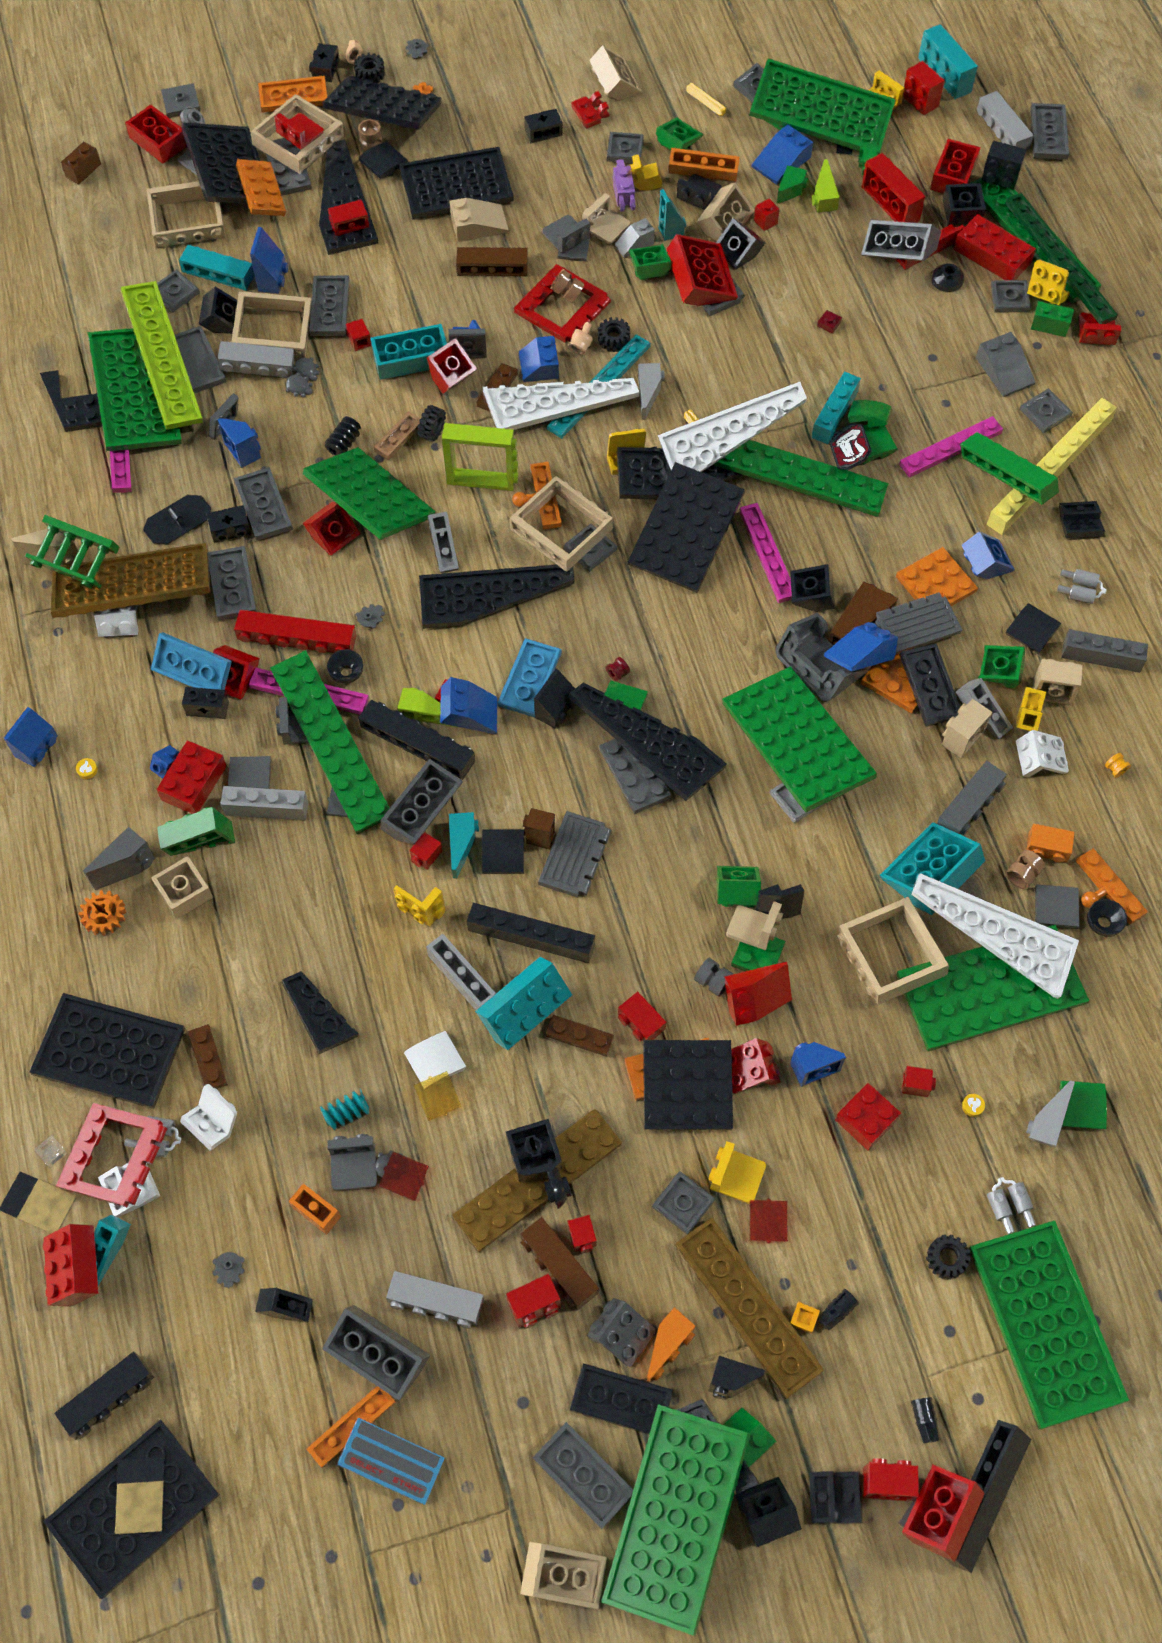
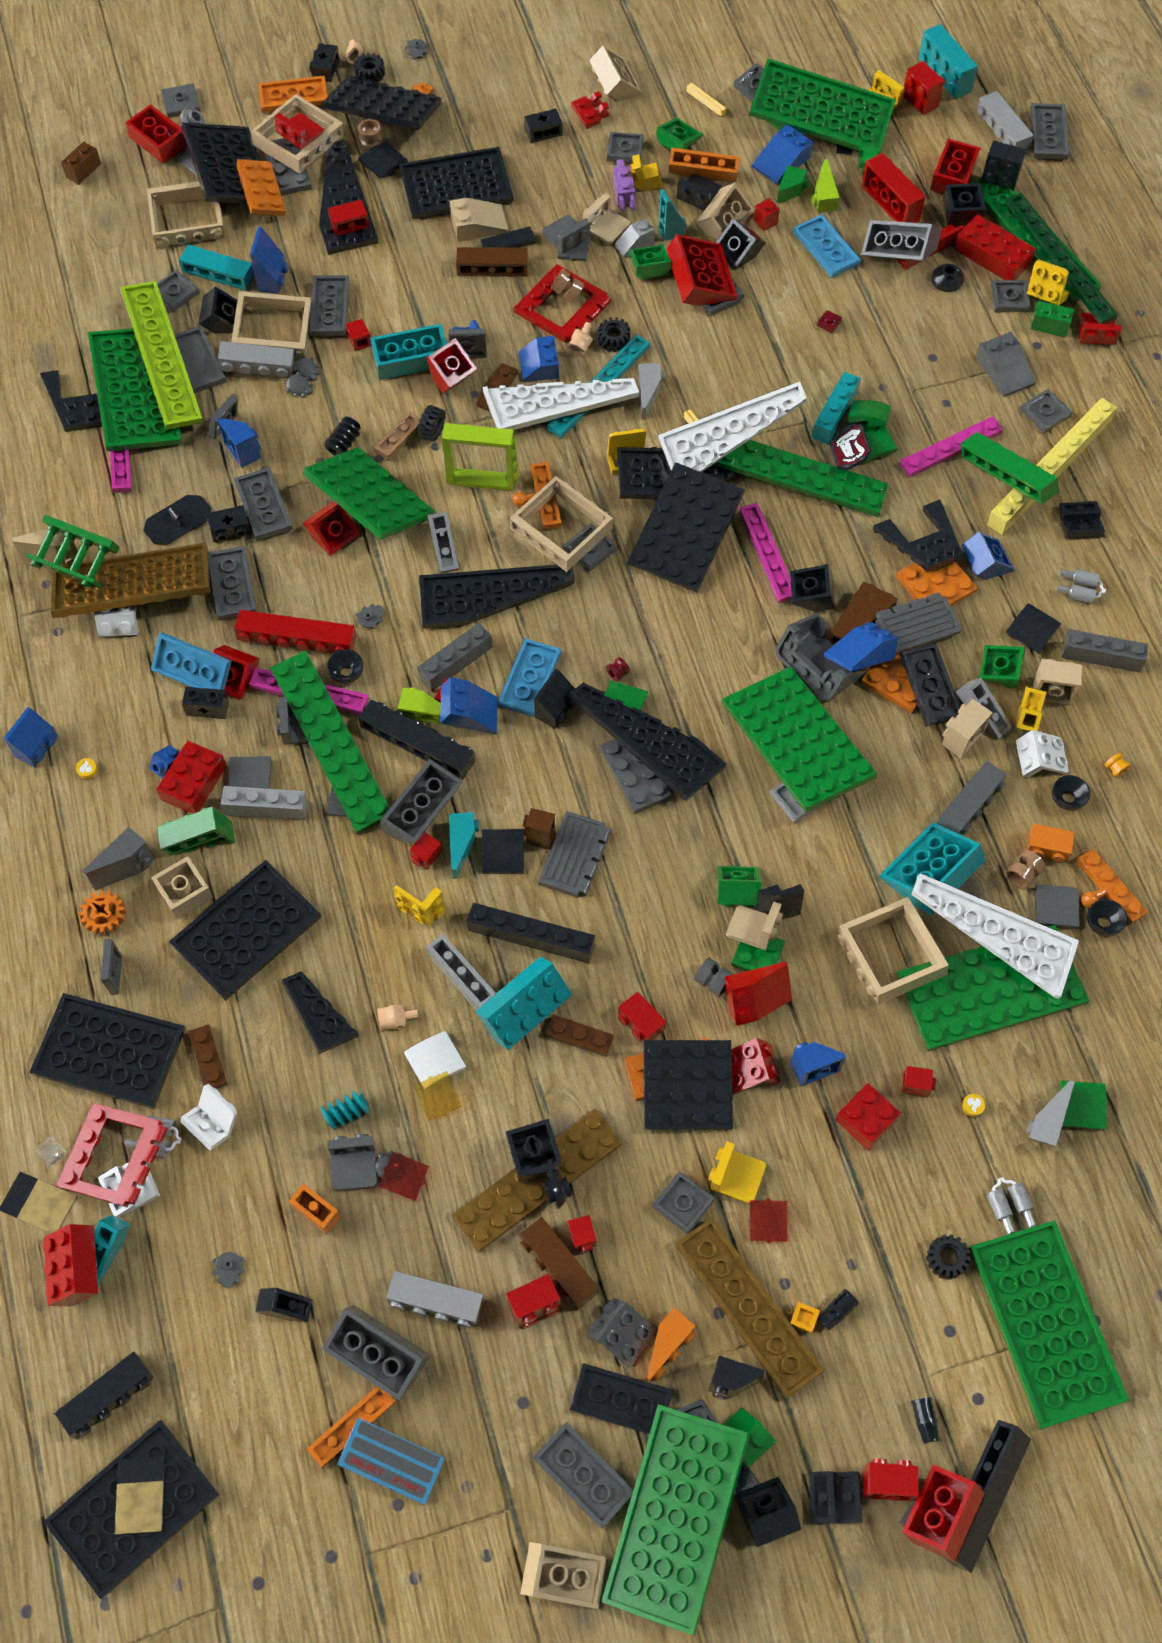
none -> dark grey tile [101,939,122,995]
none -> black plate [169,860,322,1001]
none -> light nougat piece [377,1004,418,1030]
none -> dark grey brick [418,623,493,692]
none -> black tile [481,226,536,248]
none -> dark azure tile [793,214,861,278]
none -> black wing [873,499,963,572]
none -> black piece [1052,775,1090,811]

